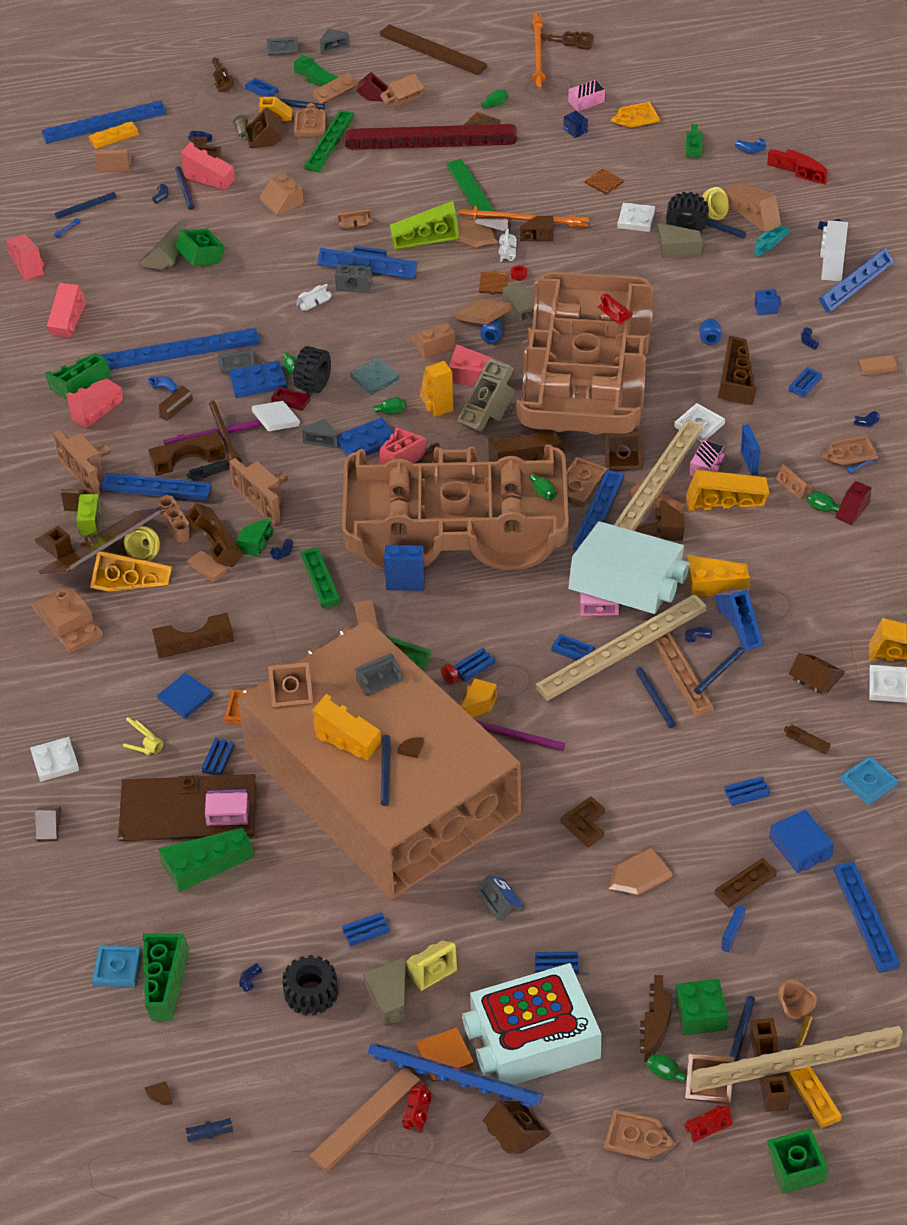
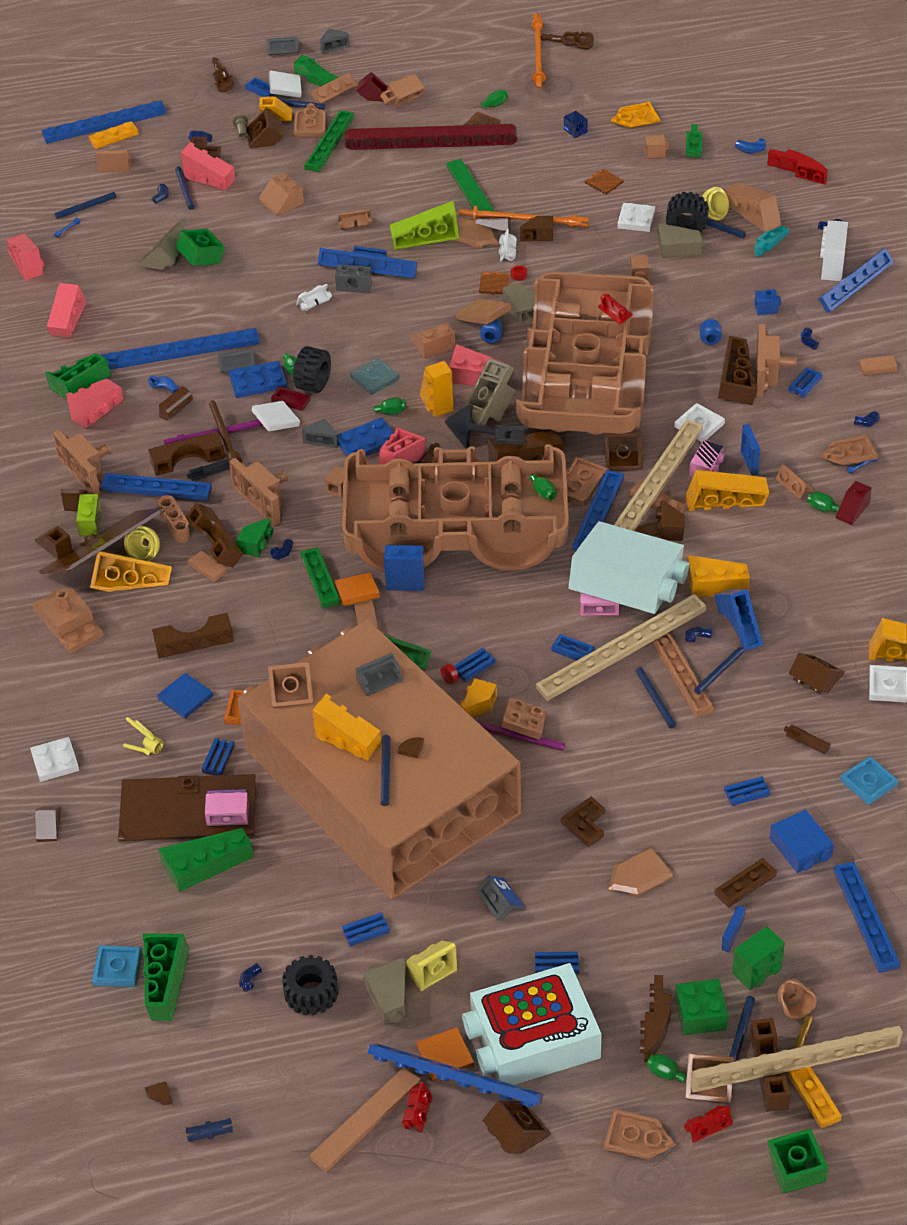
reddish brown tile [380,24,487,75] -> none
bright pink brick [568,80,605,111] -> none
none -> white tile [269,71,302,98]
none -> nougat brick [325,466,344,498]
none -> orange tile [334,572,380,606]
none -> black piece [445,405,528,447]
none -> nougat plate [501,698,547,740]
none -> nougat brick [630,255,649,280]
none -> nougat brick [644,134,669,159]
none -> green brick [732,926,785,990]
none -> nougat brick [756,324,797,398]

